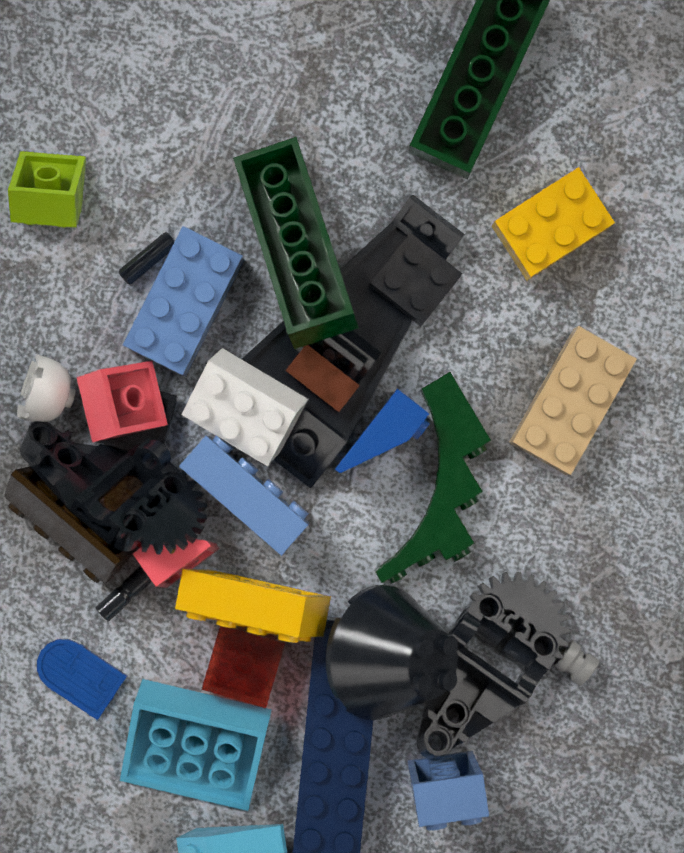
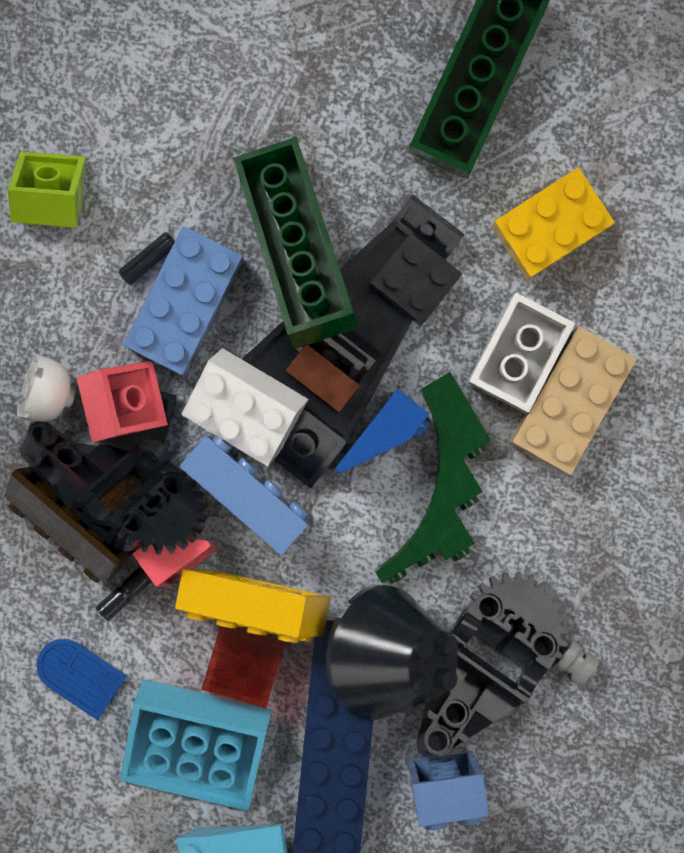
none -> white brick [467,293,575,413]

